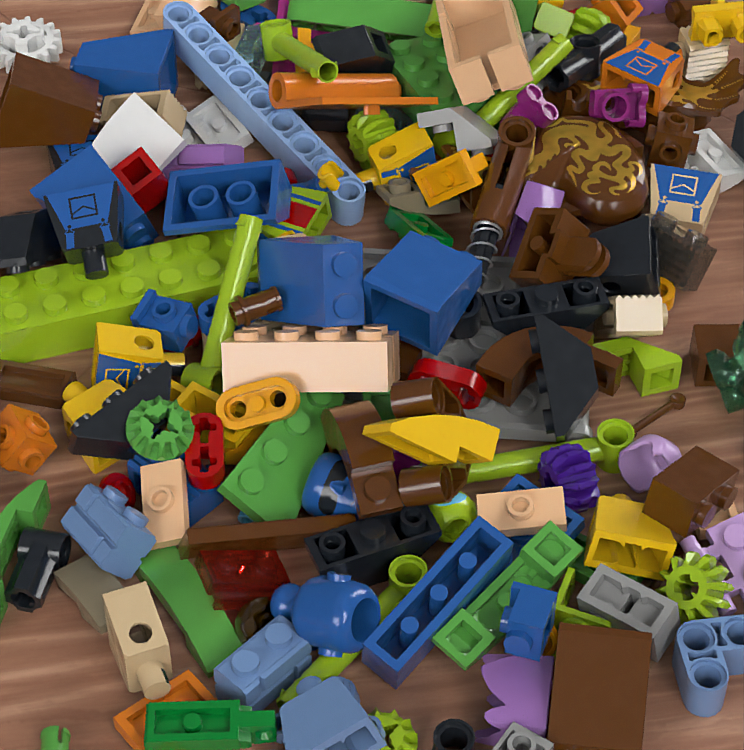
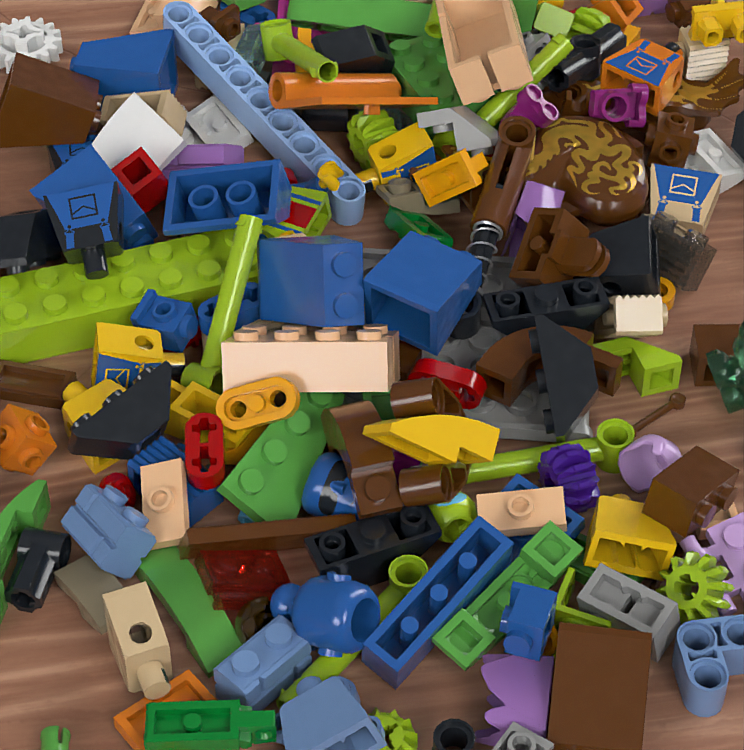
bright green gear [125,395,195,461] -> none
reddish brown pin [228,286,283,327] -> none

